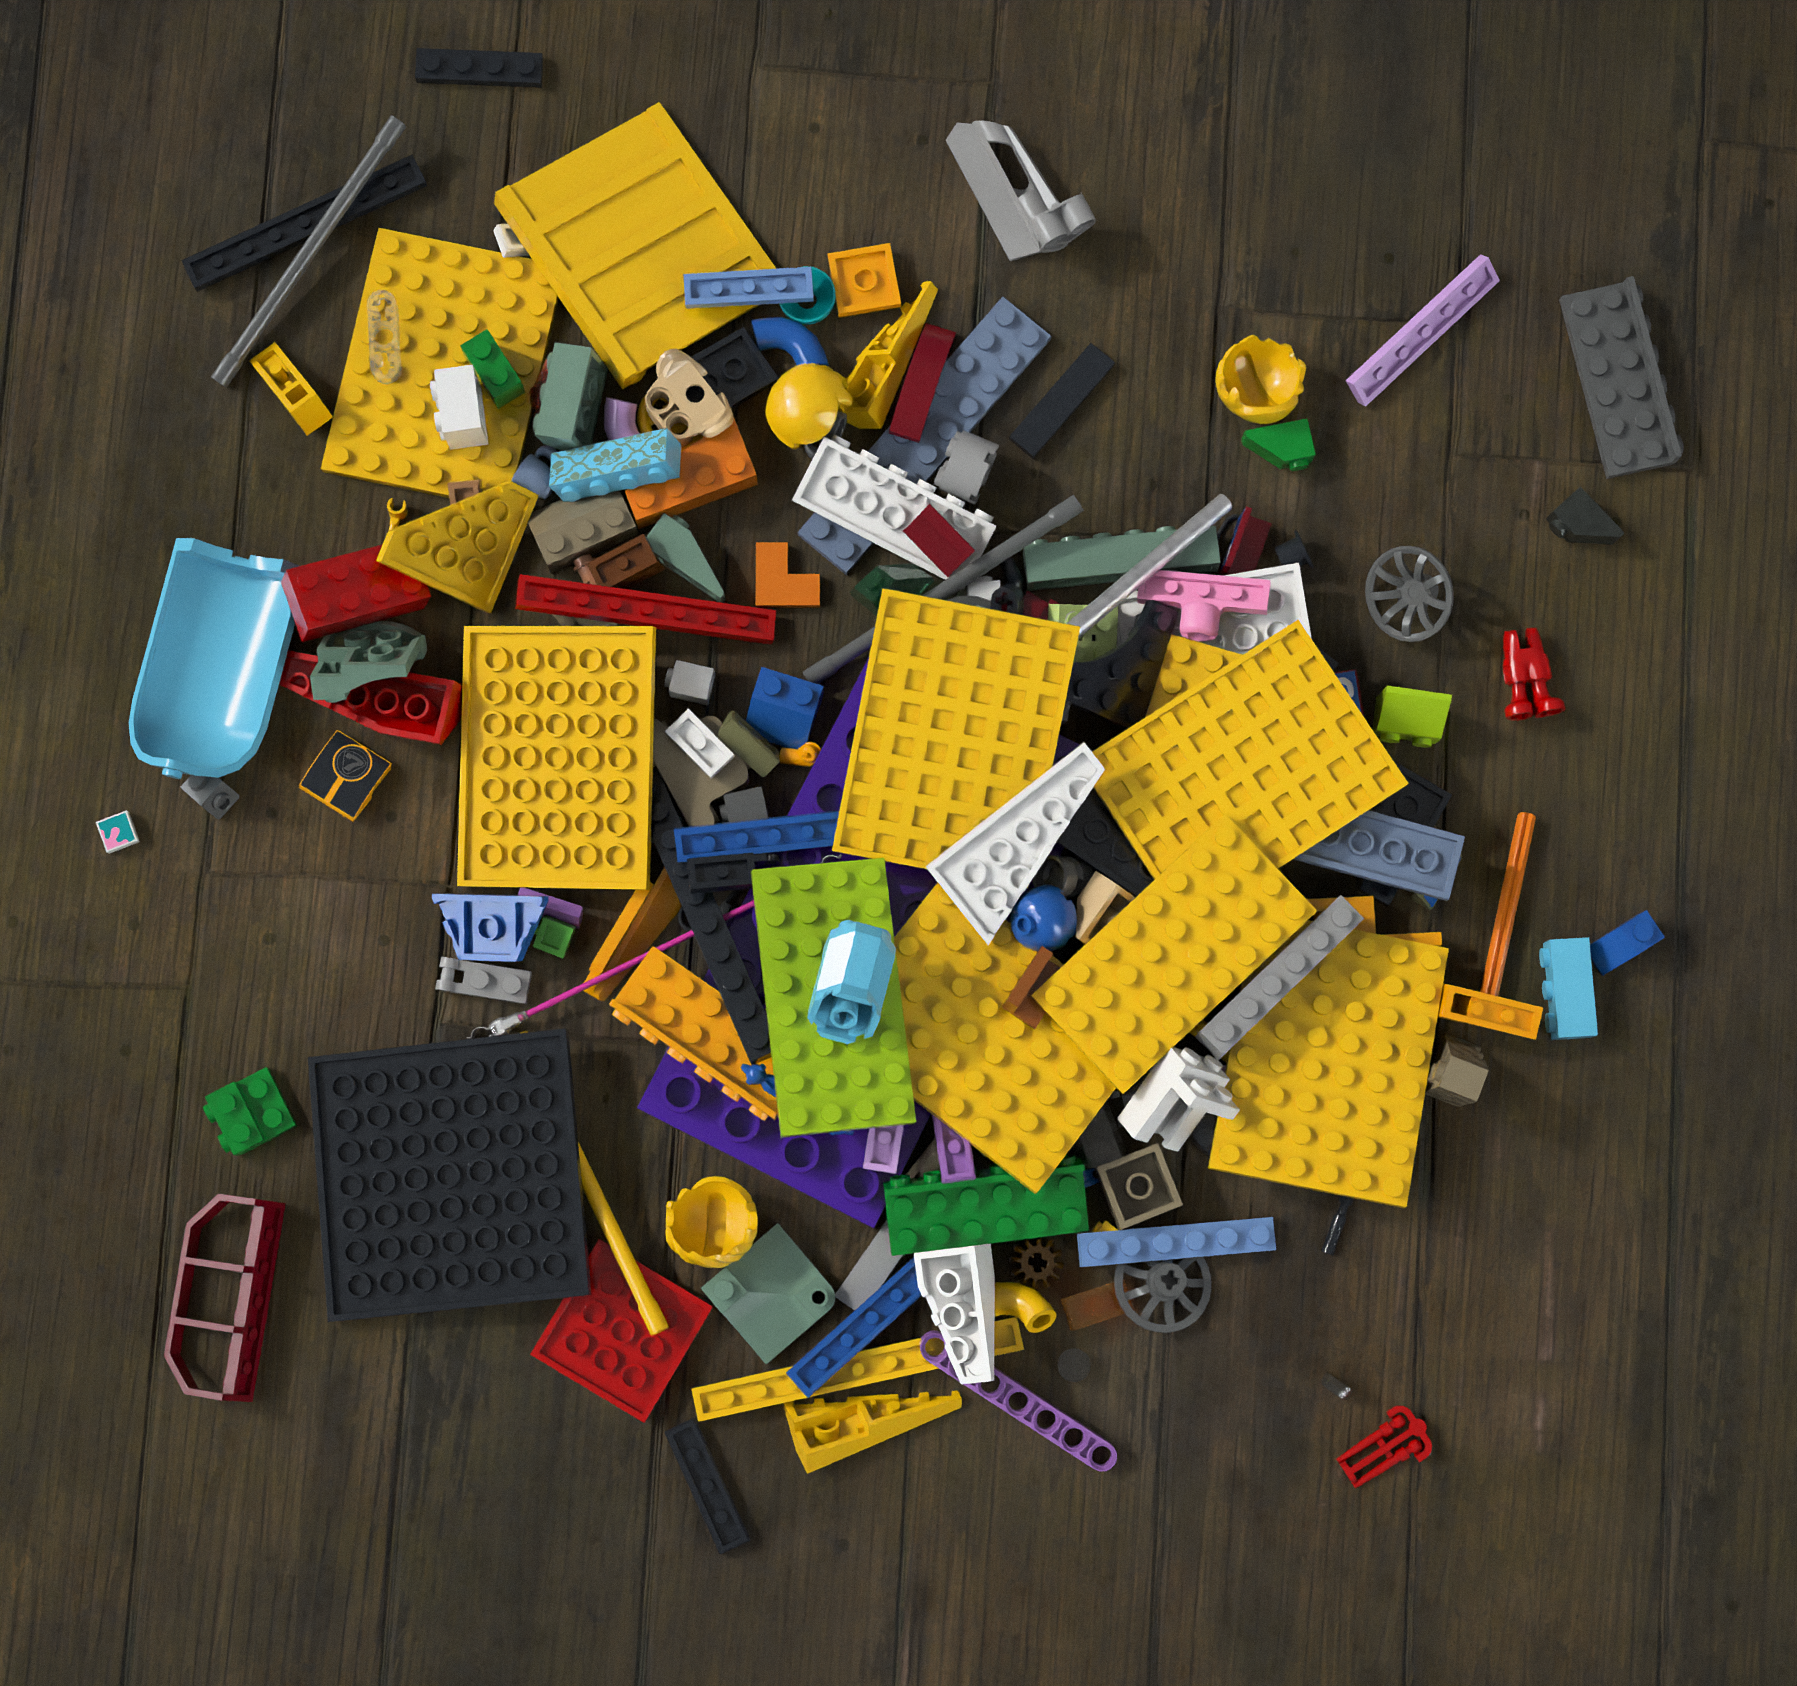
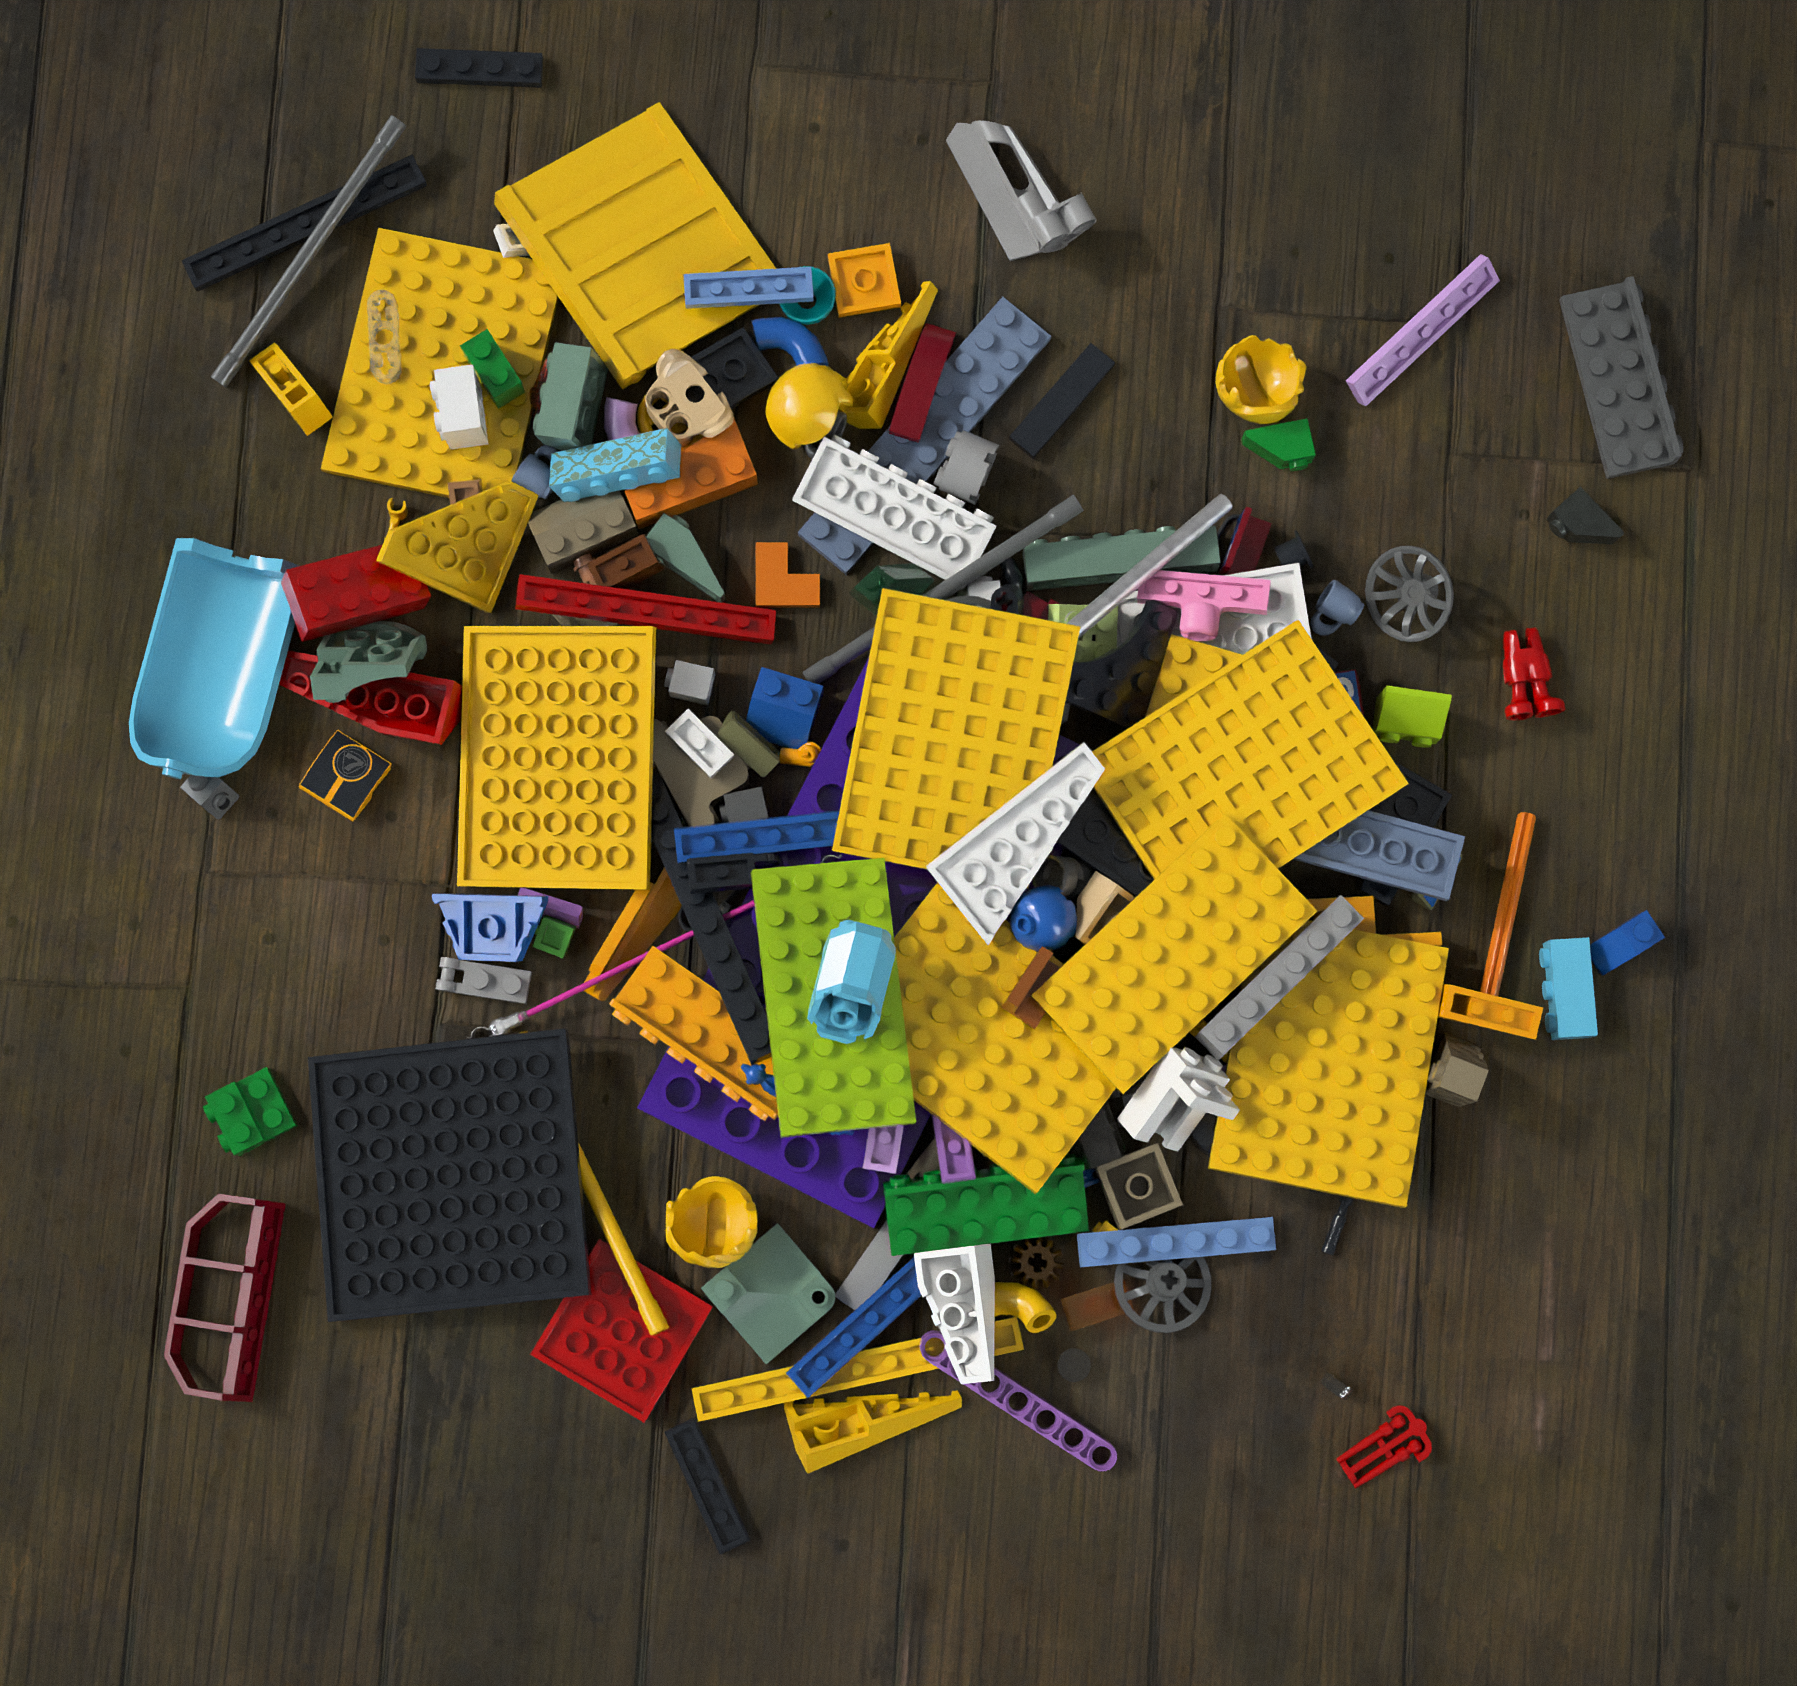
tile [96,810,140,854] -> none
dark red panel [903,504,975,577] -> none
none -> sand blue piece [1310,580,1364,636]

